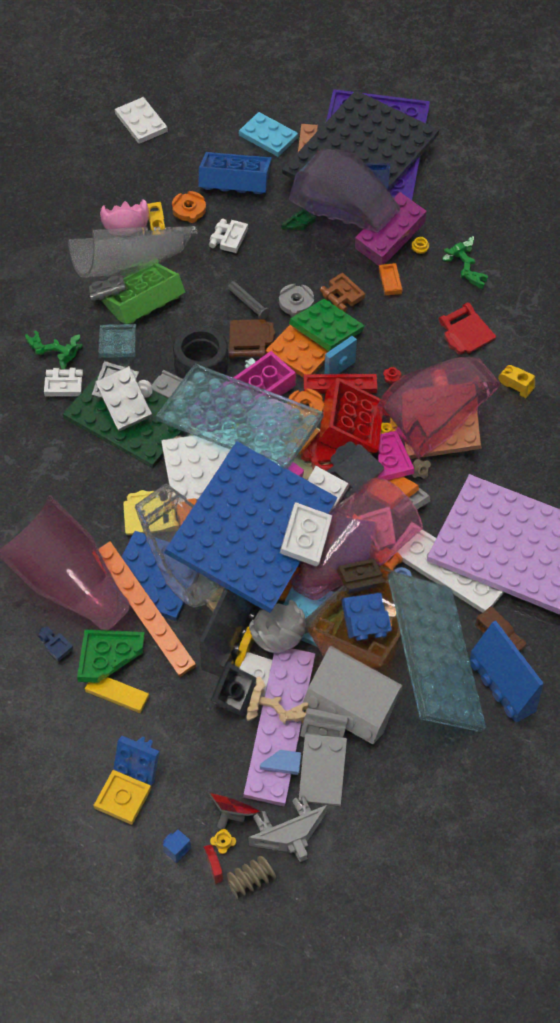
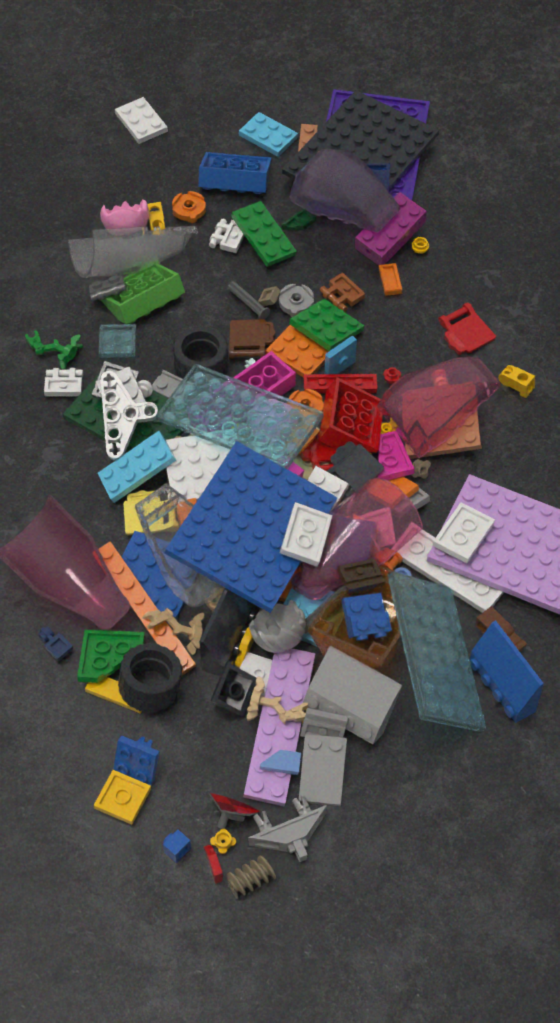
green piece [442,236,488,289] -> none
none -> medium azure plate [98,431,176,503]
none -> white beam [101,371,159,461]
none -> black tyre [118,643,182,712]
none -> tan piece [142,608,204,656]
none -> green plate [231,201,297,267]
none -> dark tan plate [258,286,281,306]
none -> white plate [432,502,495,563]

